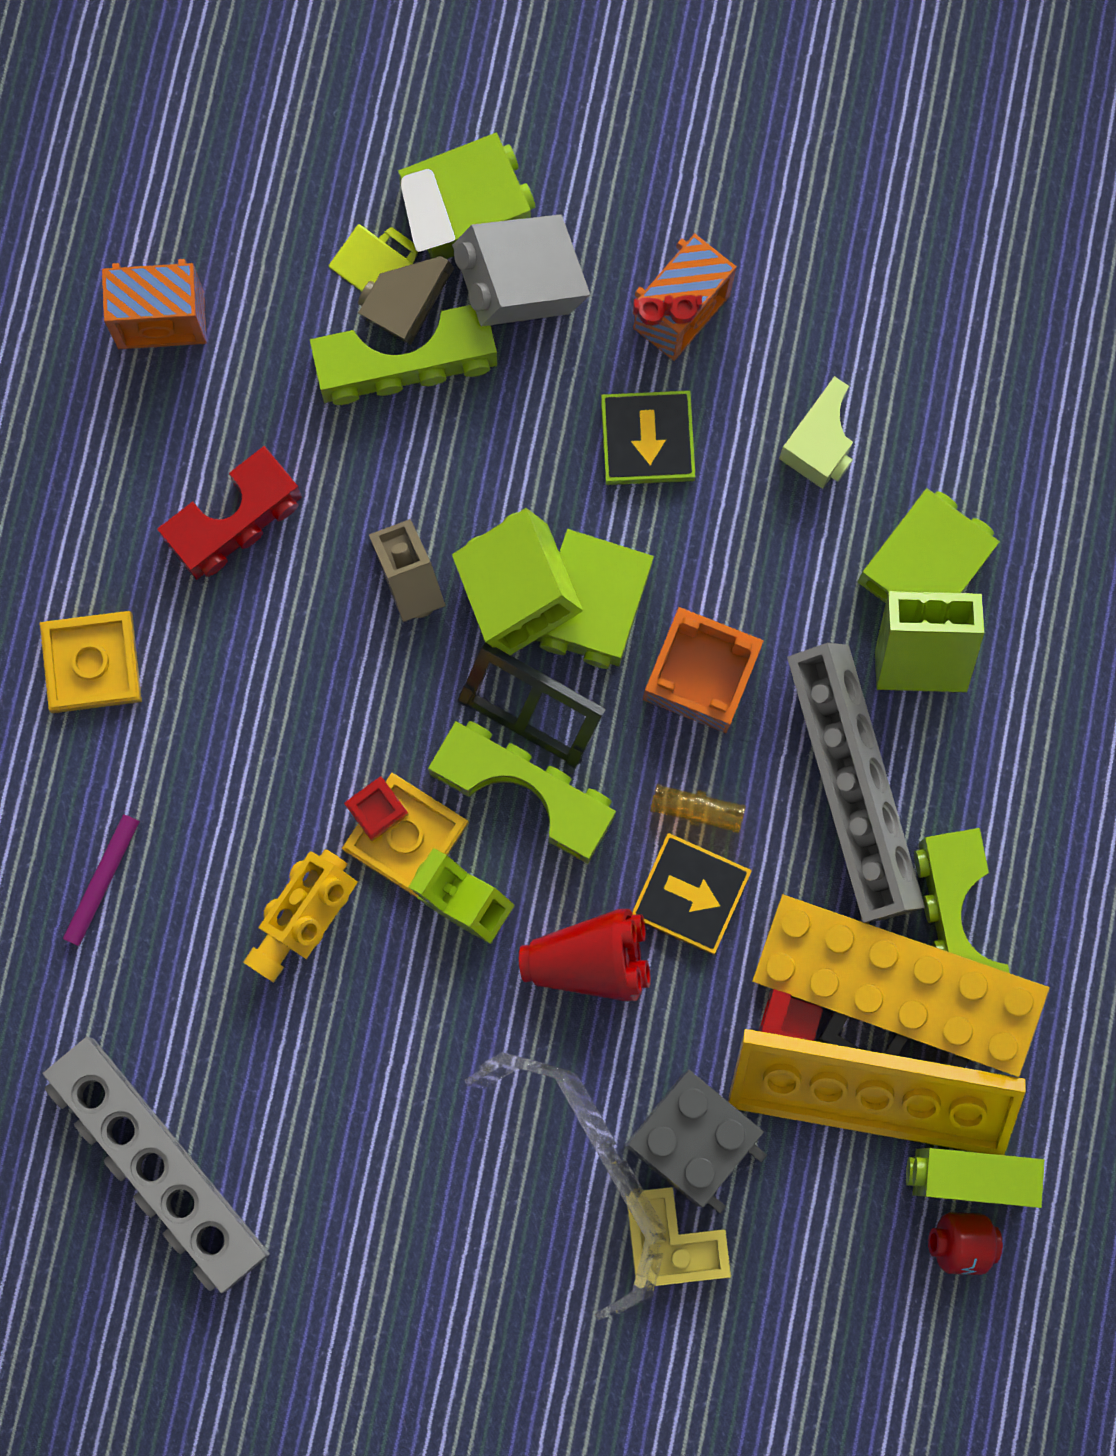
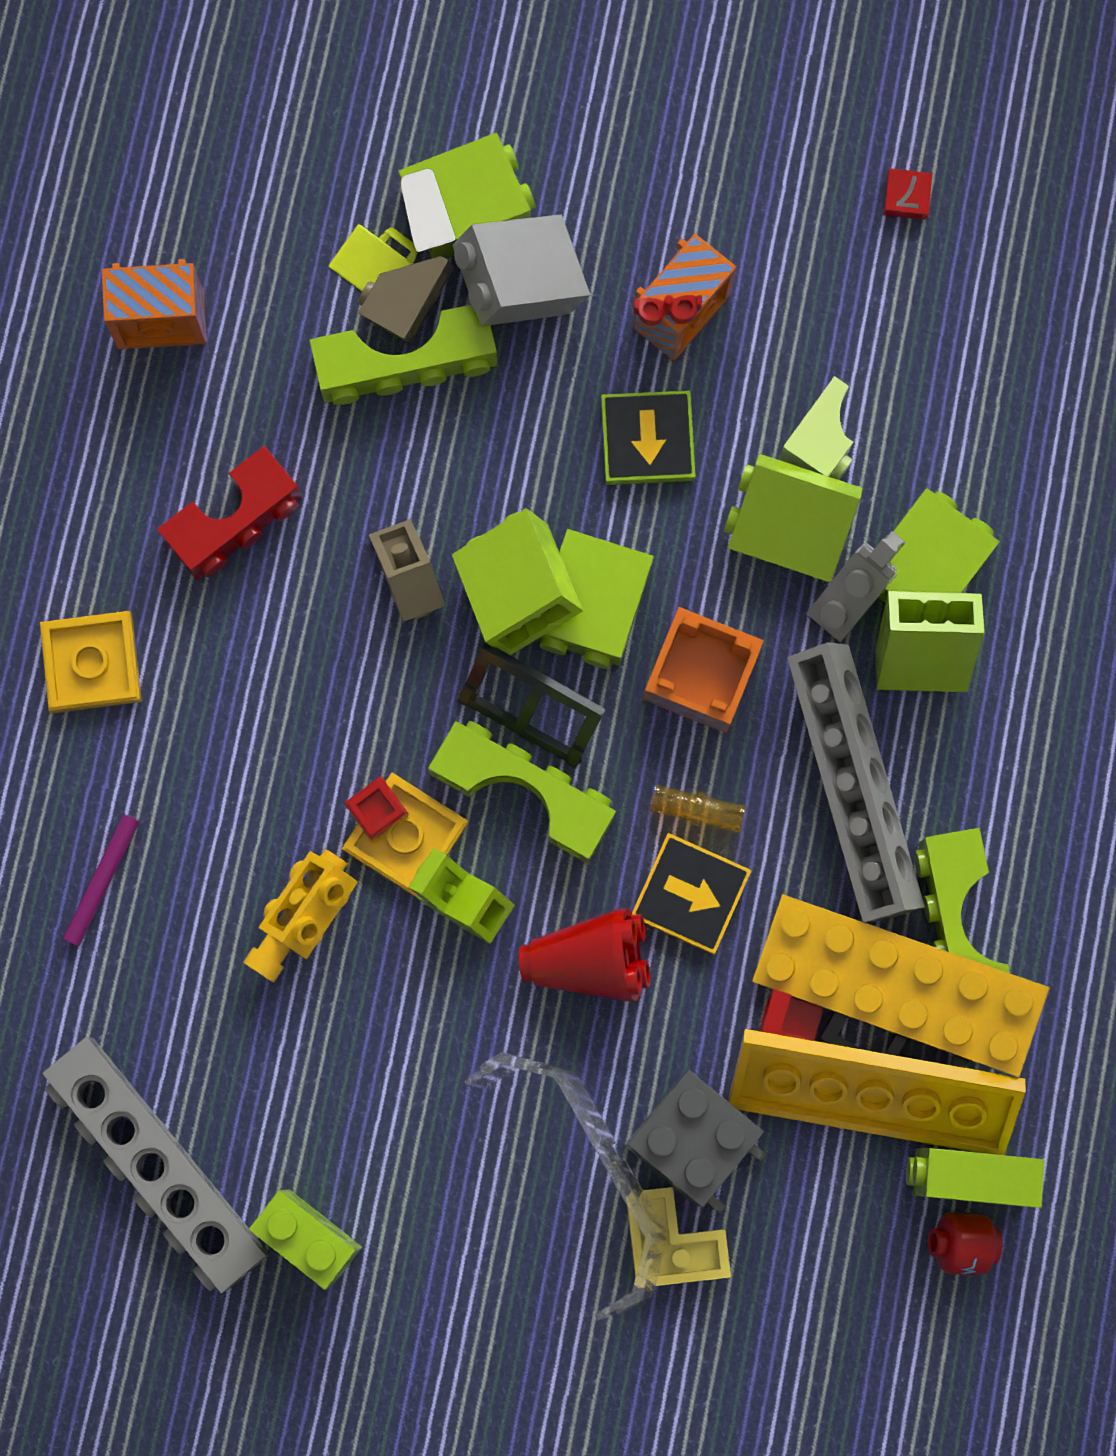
none -> lime brick [249,1189,363,1290]
none -> lime brick [723,454,863,583]
none -> light grey hinge [806,531,906,643]
none -> red tile [883,168,933,220]

